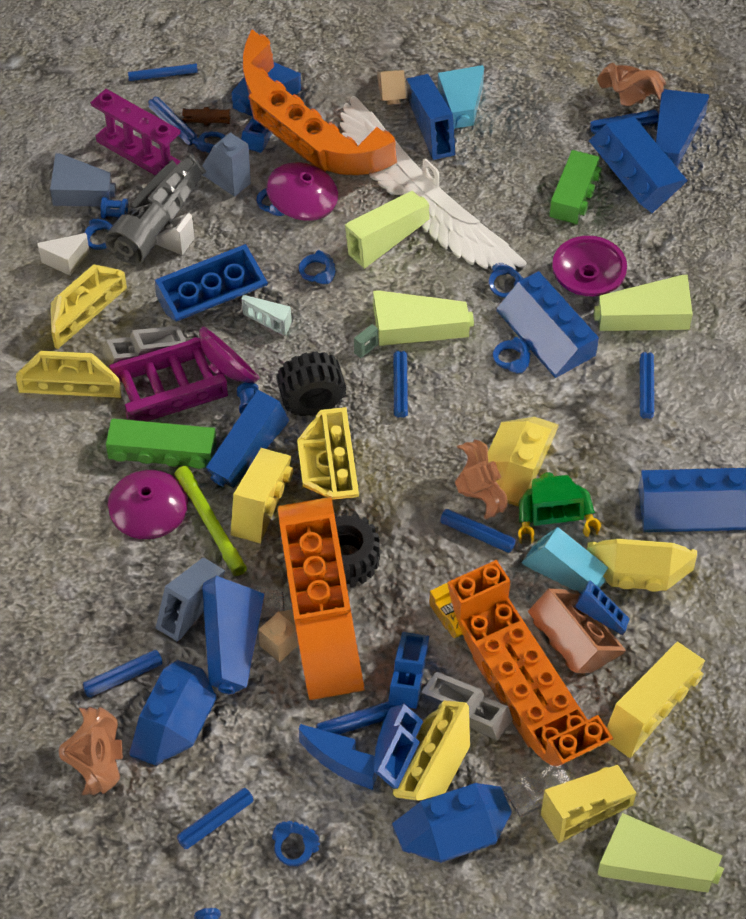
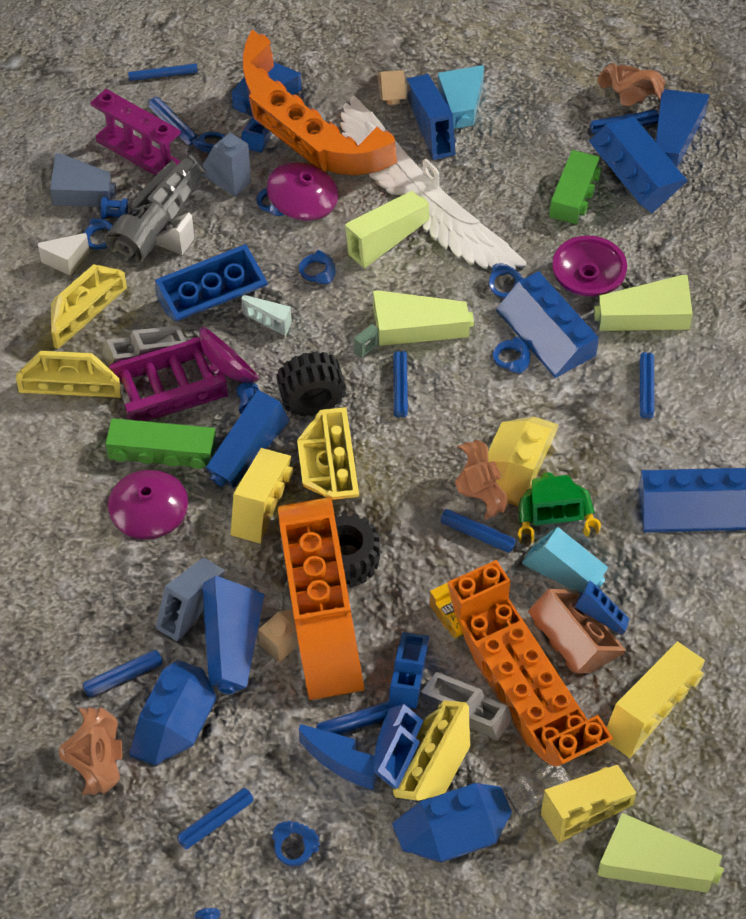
lime piece [175,466,247,576] -> none
reddish brown pin [182,107,231,126] -> none
light yellow wedge [587,539,697,592] -> none

